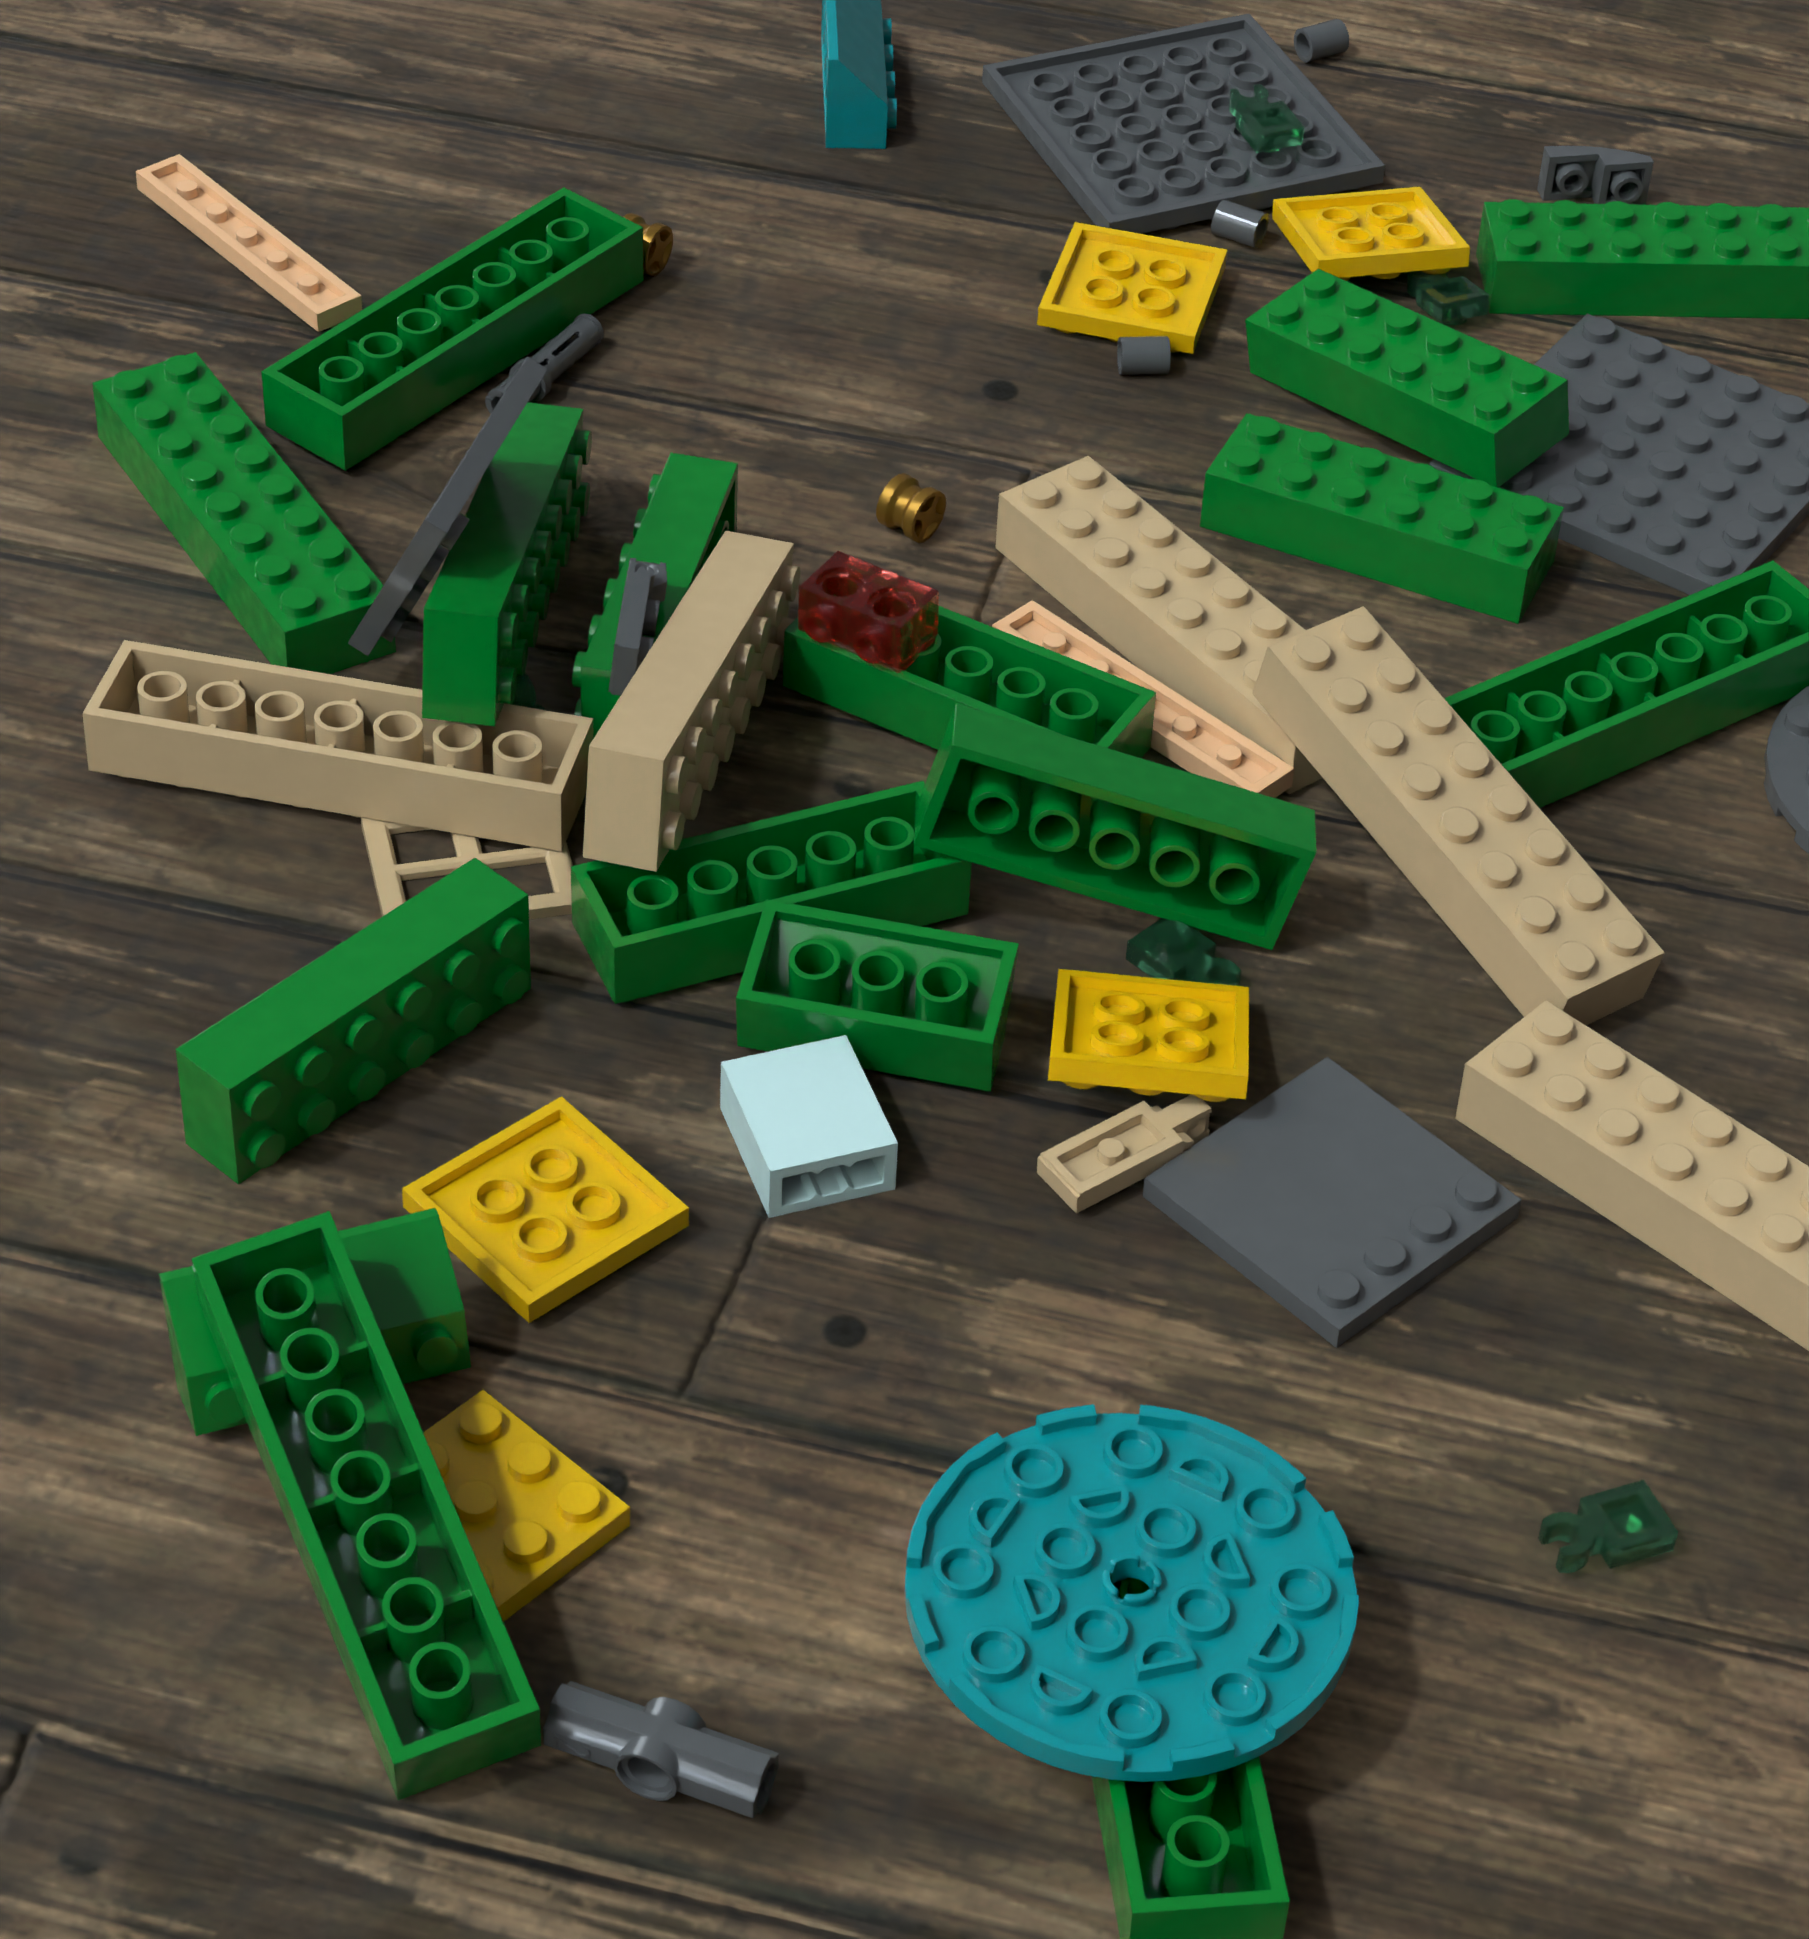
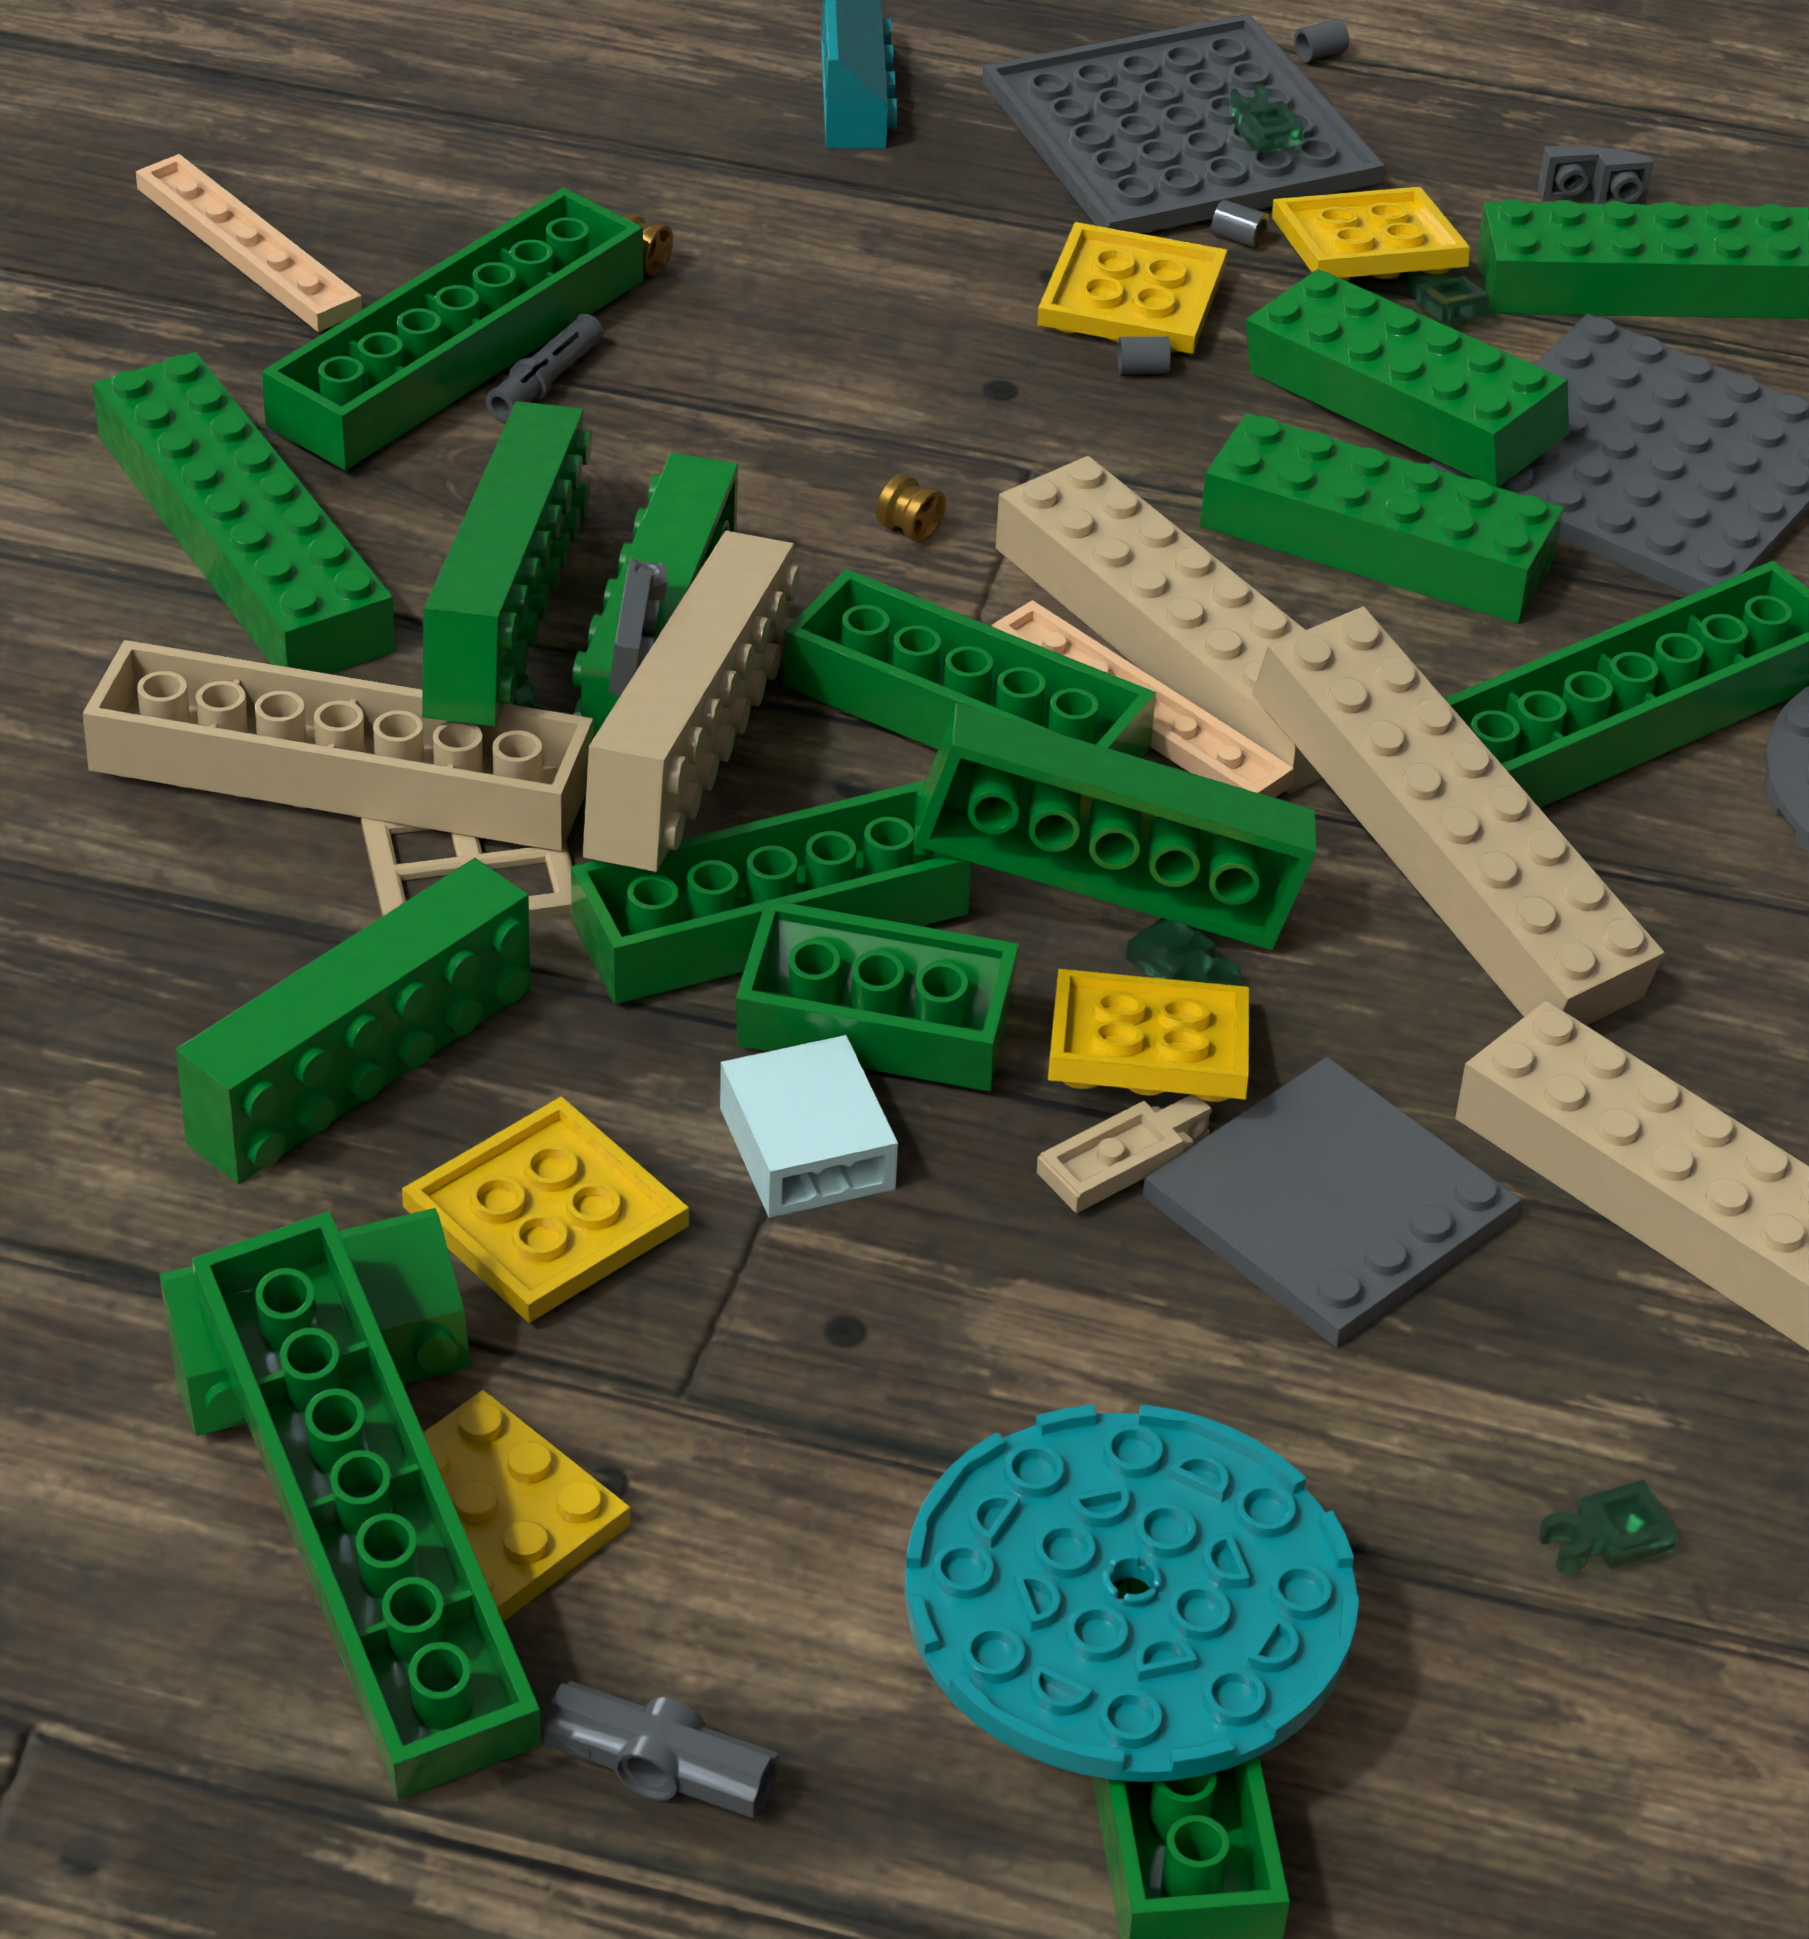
dark grey plate [348,356,548,656] -> none
clear red brick [798,551,939,673] -> none

